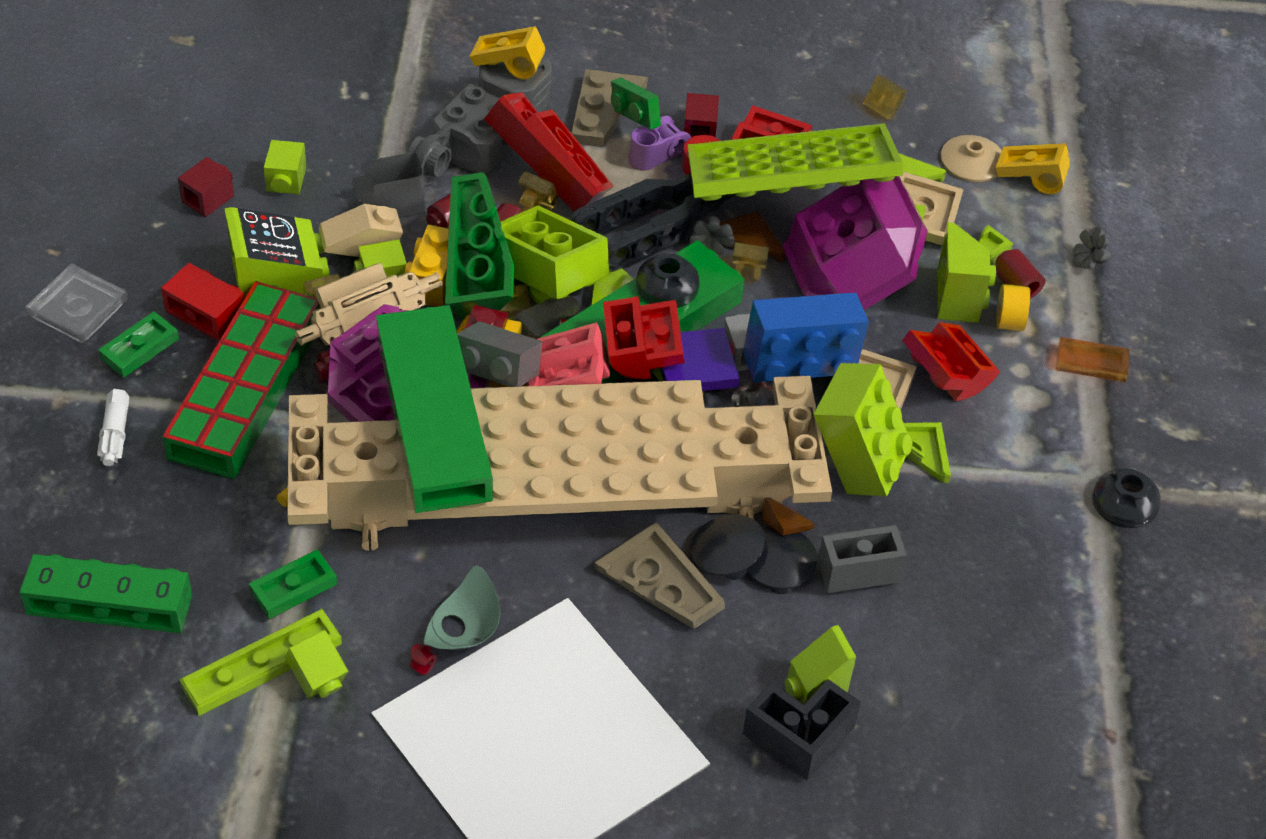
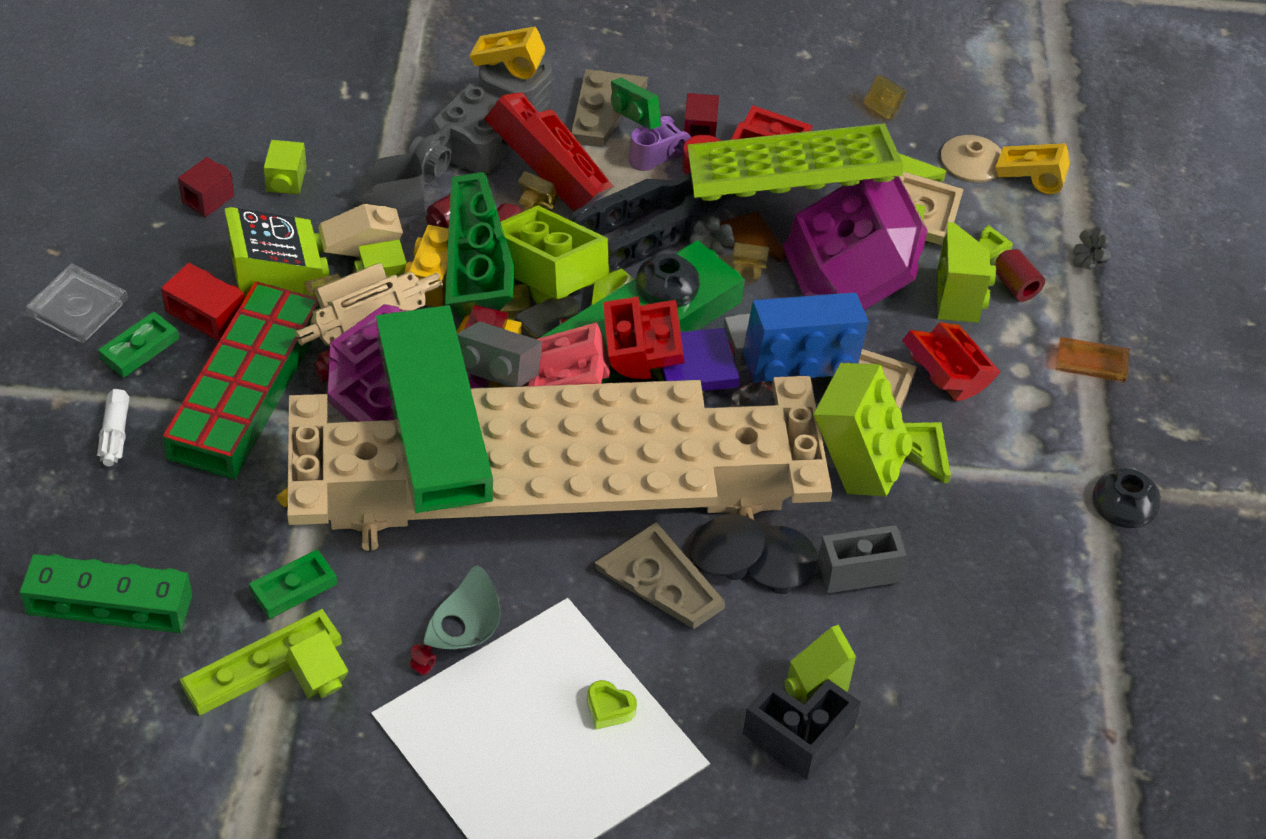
reddish brown slope [762,497,815,536] -> none
yellow piece [996,284,1030,332] -> none
none -> lime tile [587,680,637,730]

